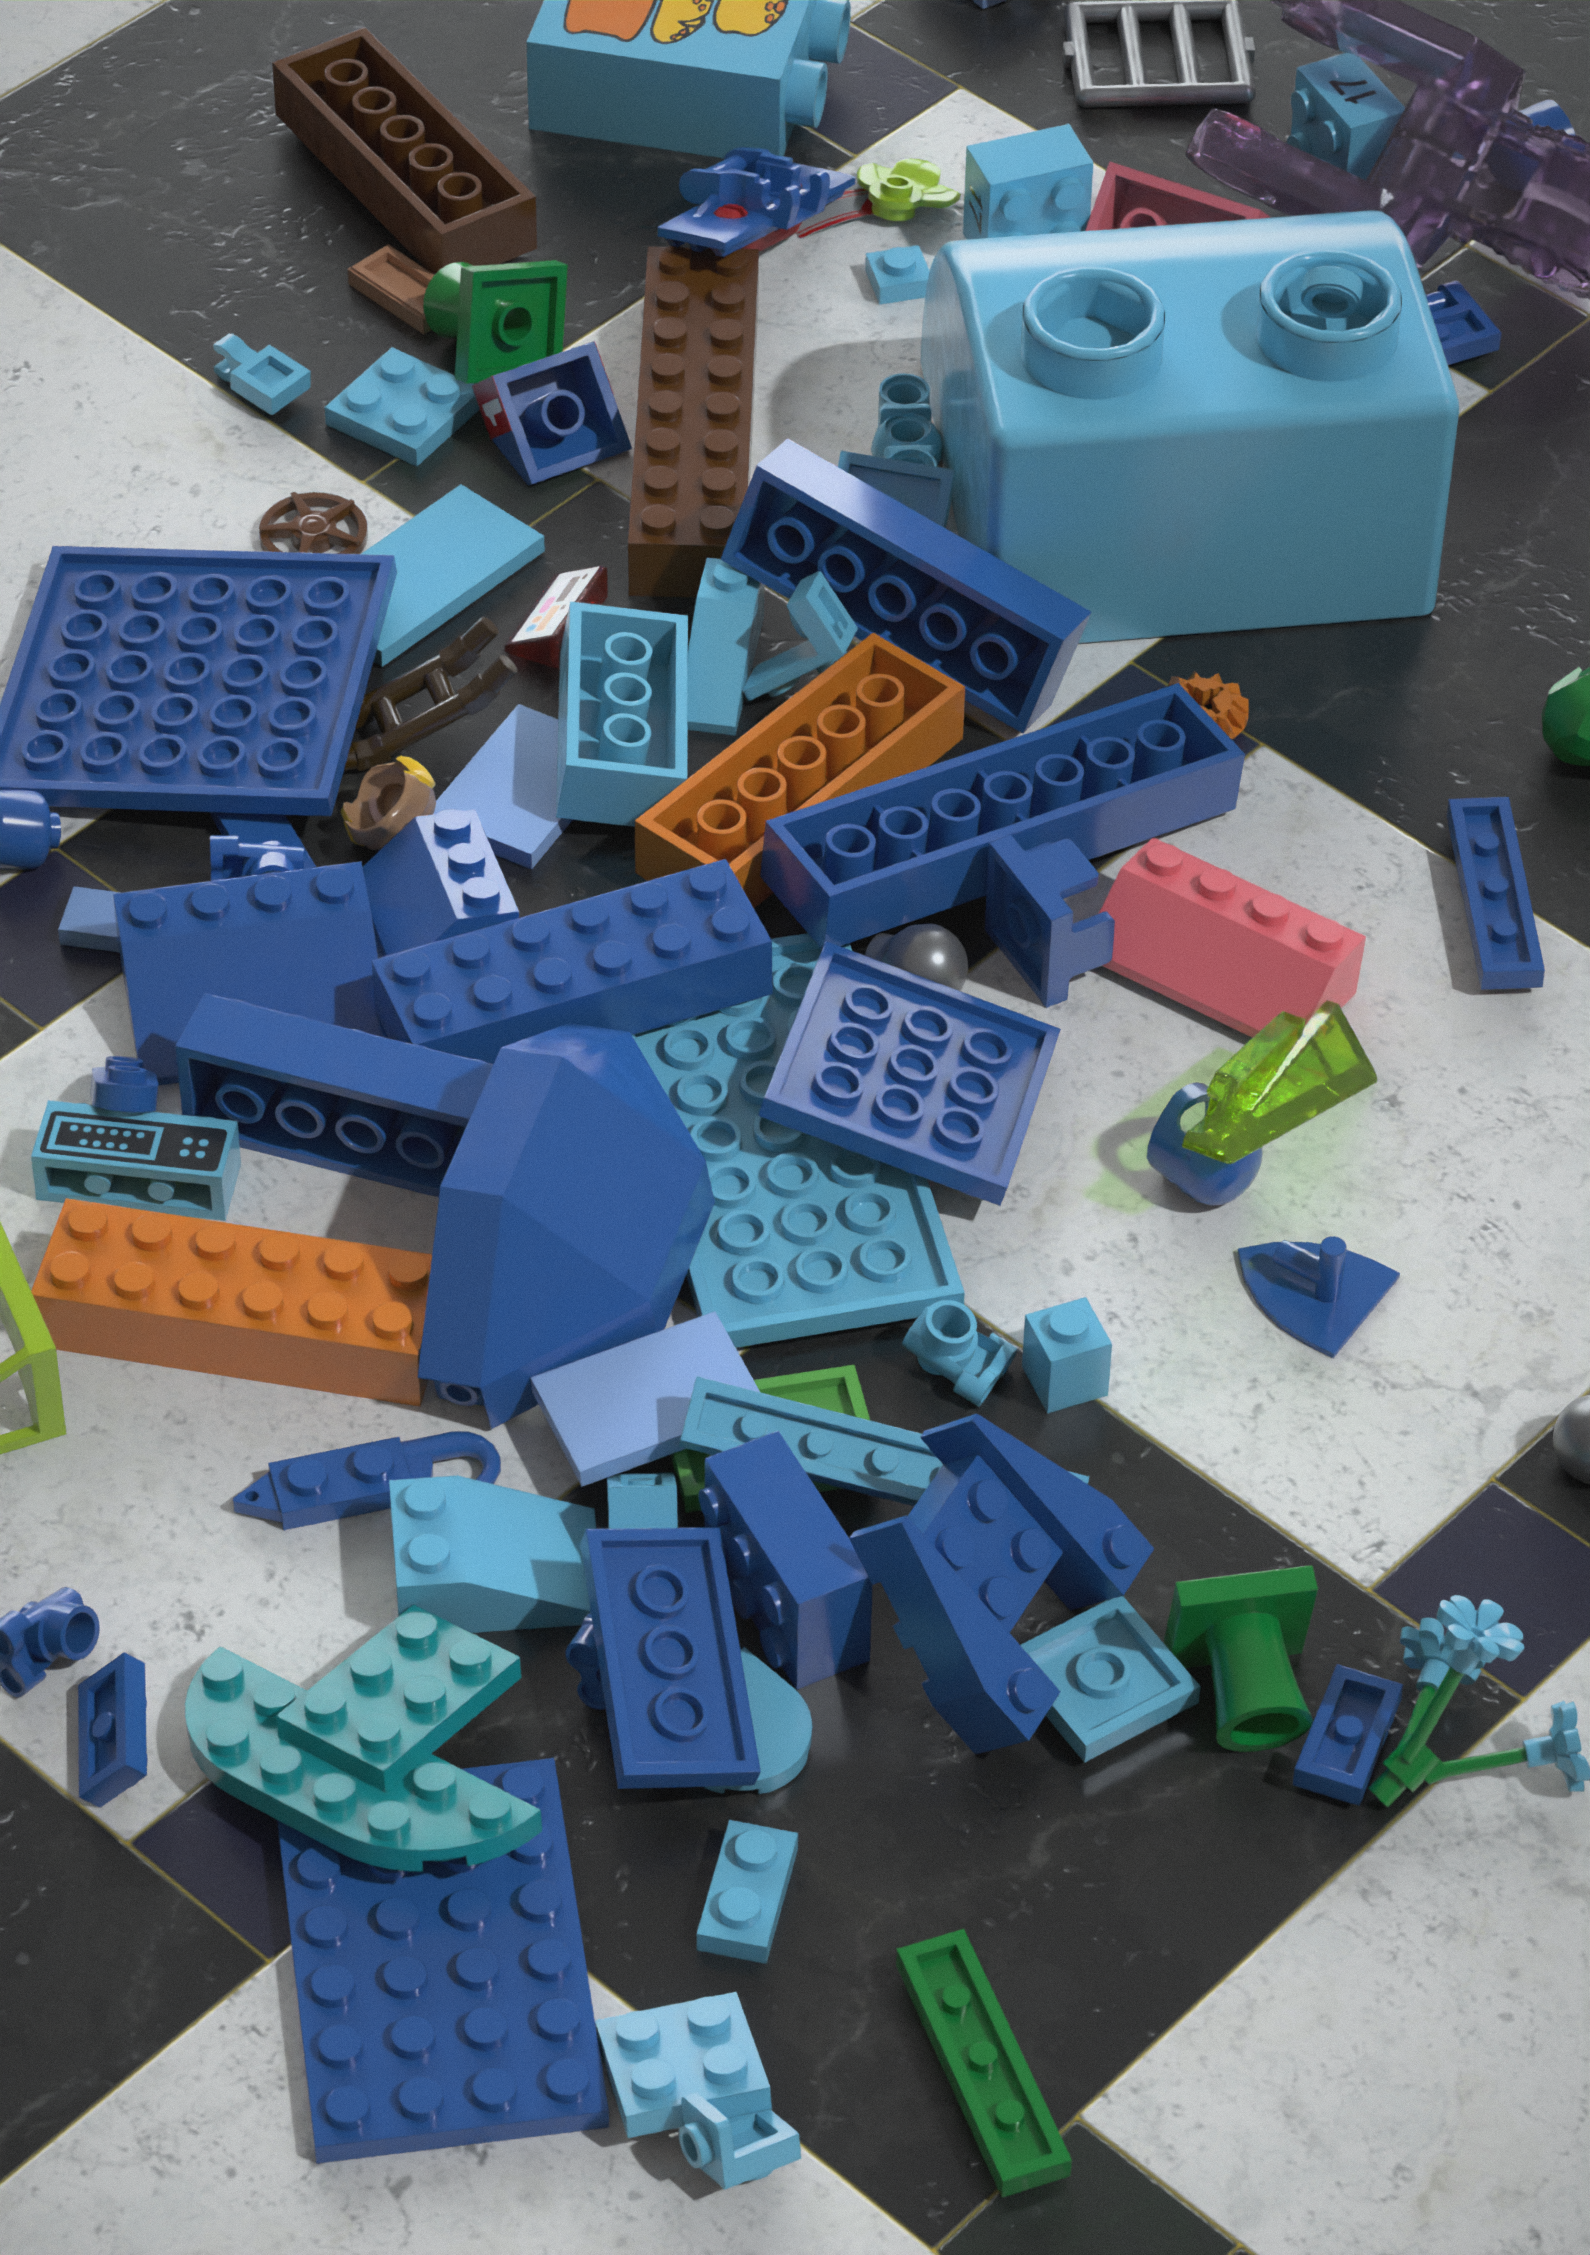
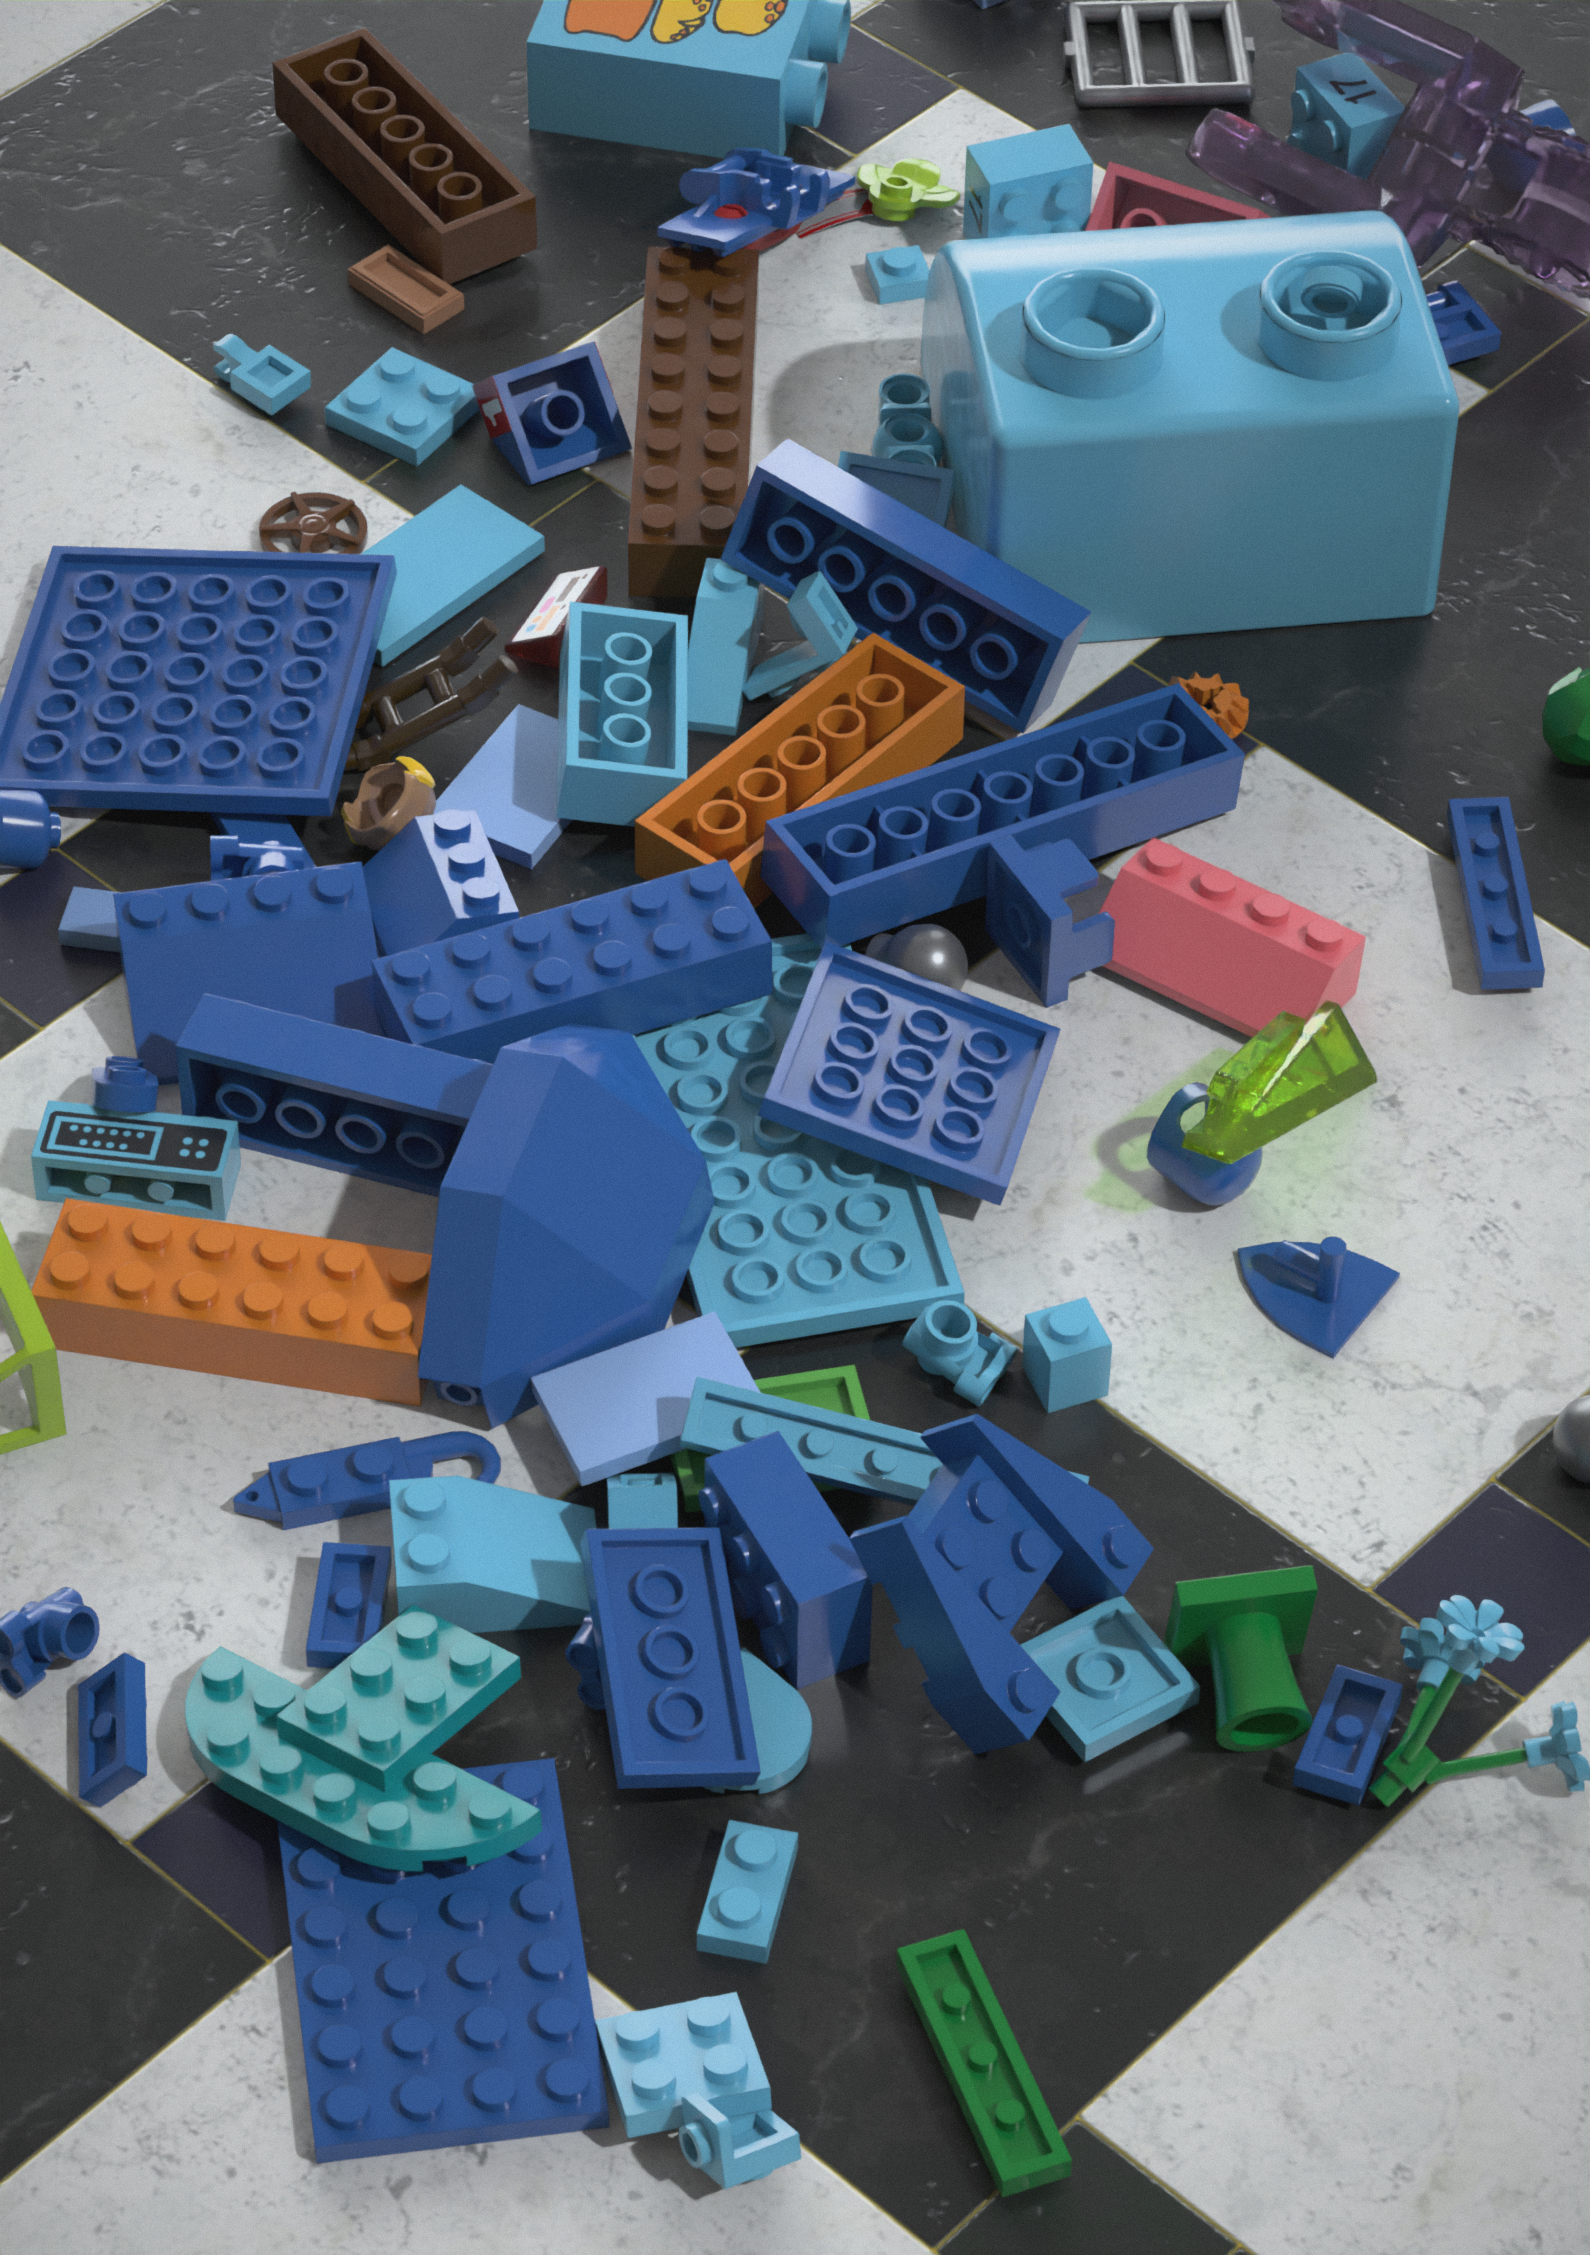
green plant [423,260,568,384] -> none
none -> blue plate [306,1542,392,1669]

